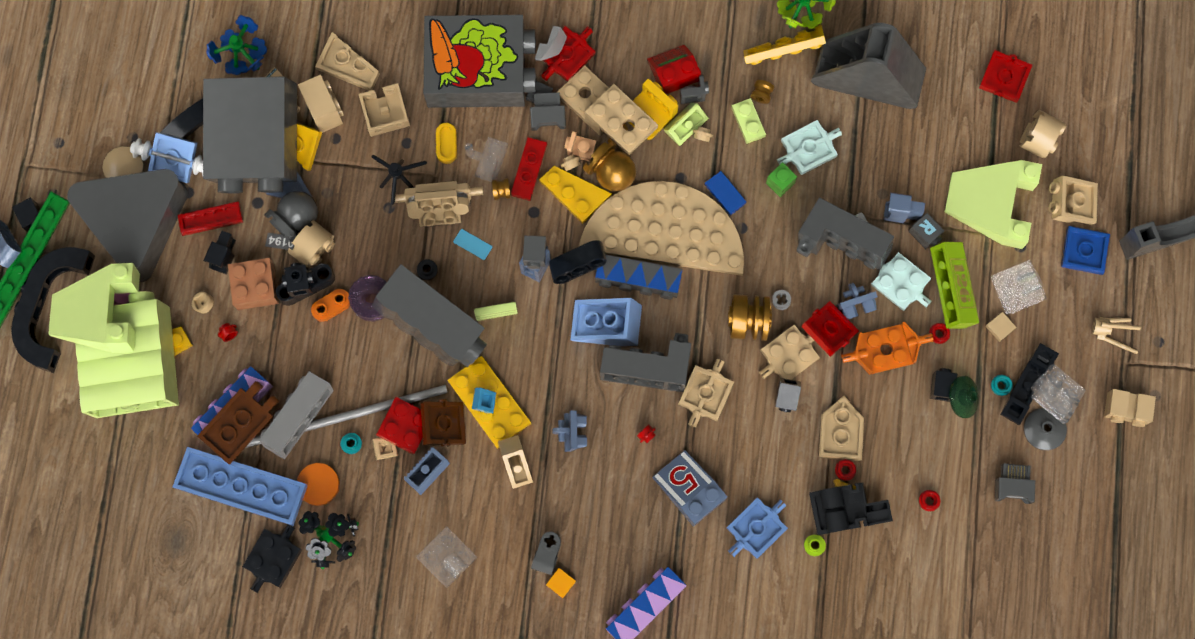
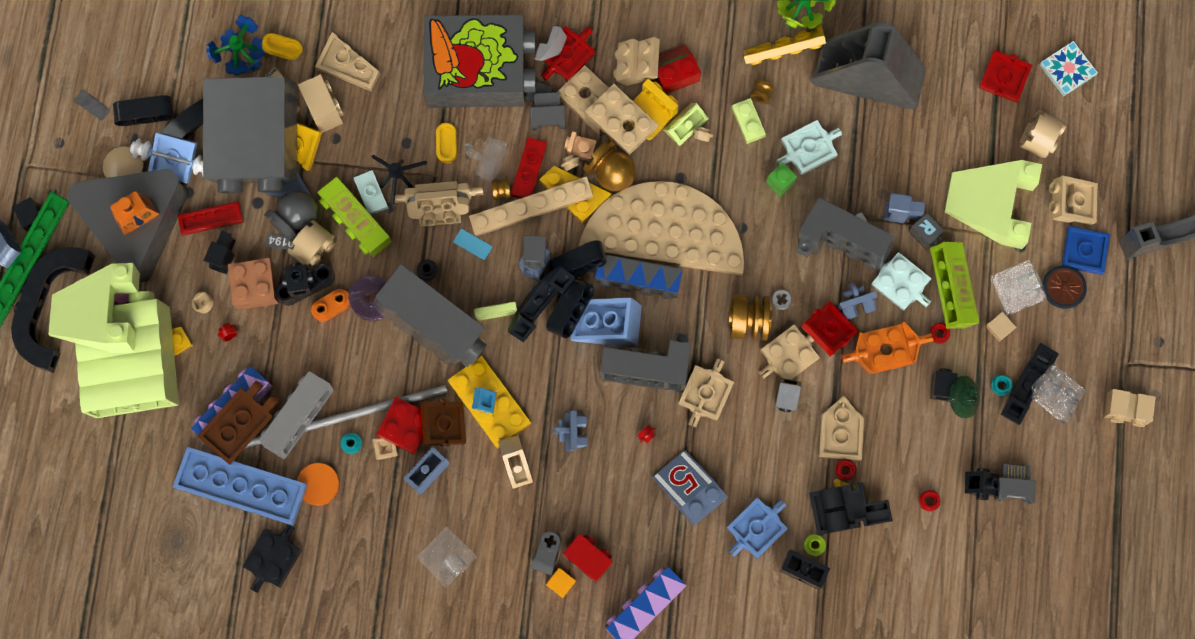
black plant [298,511,359,570] -> none
tan piece [359,83,410,137] -> none
dark grey bracket [680,75,709,104] -> none
blue tile [704,171,747,216] -> none
dark grey dish [1024,408,1067,450] -> none
tan plant [1092,317,1141,354] -> none
none -> flat silver sticker [74,90,110,121]
none -> orange torso [110,191,160,235]
none -> black beam [113,95,174,126]
none -> yellow tile [261,33,303,60]
none -> lime brick [318,177,392,258]
none -> light aqua plate [354,170,388,215]
none -> tan plate [469,176,593,237]
none -> black slope [508,266,576,343]
none -> black beam [546,278,594,339]
none -> red brick [563,534,613,583]
none -> tan plate [614,37,660,86]
none -> black brick [779,549,830,590]
none -> black brick [965,468,999,500]
none -> tile [1039,41,1098,97]
none -> copper wheel [1042,266,1087,309]

